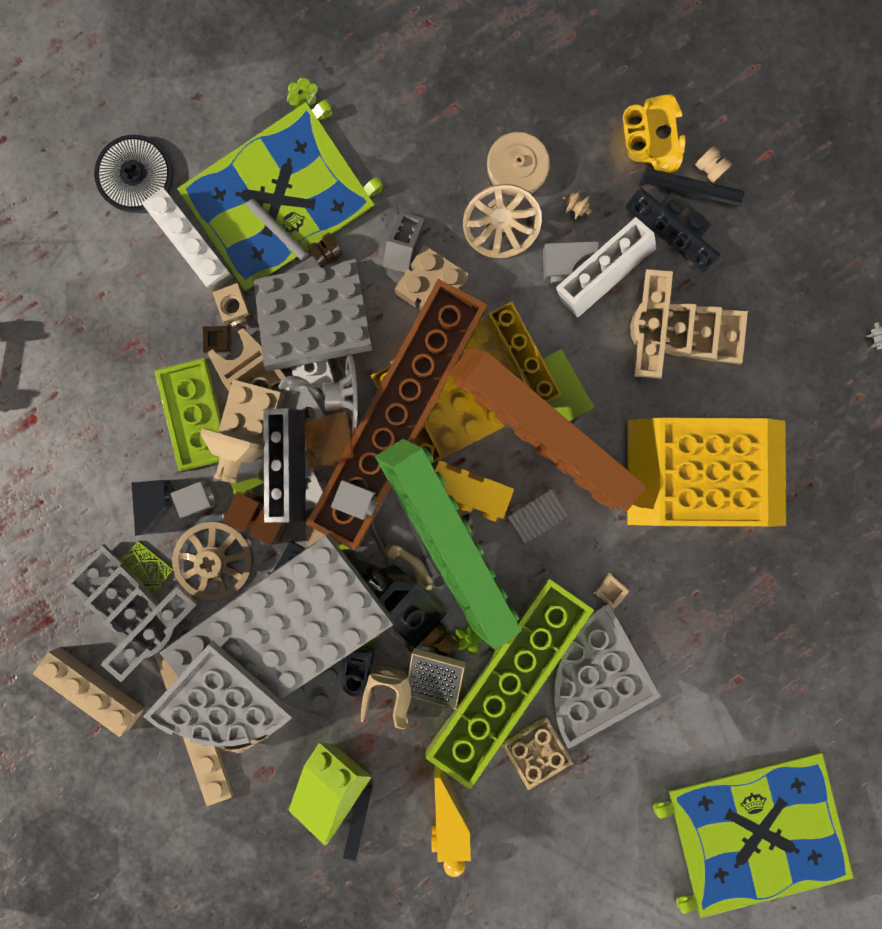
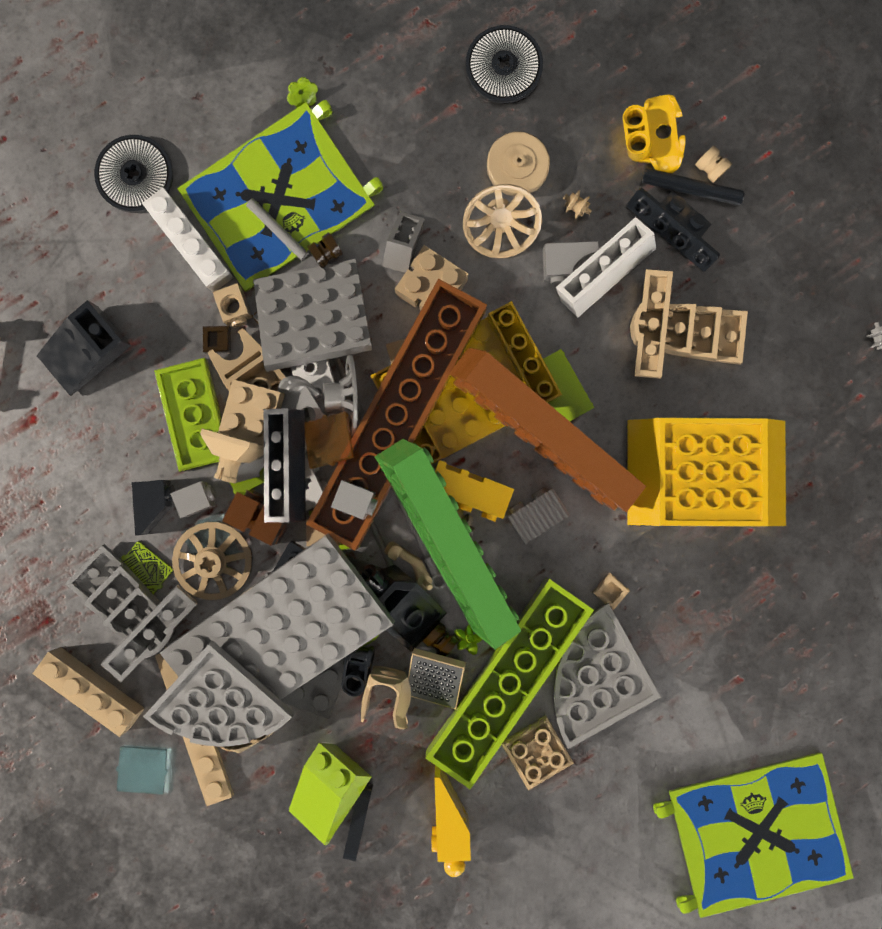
none -> black slope [36,300,131,396]
none -> clear light blue piece [116,746,168,795]
none -> piece [466,25,543,103]

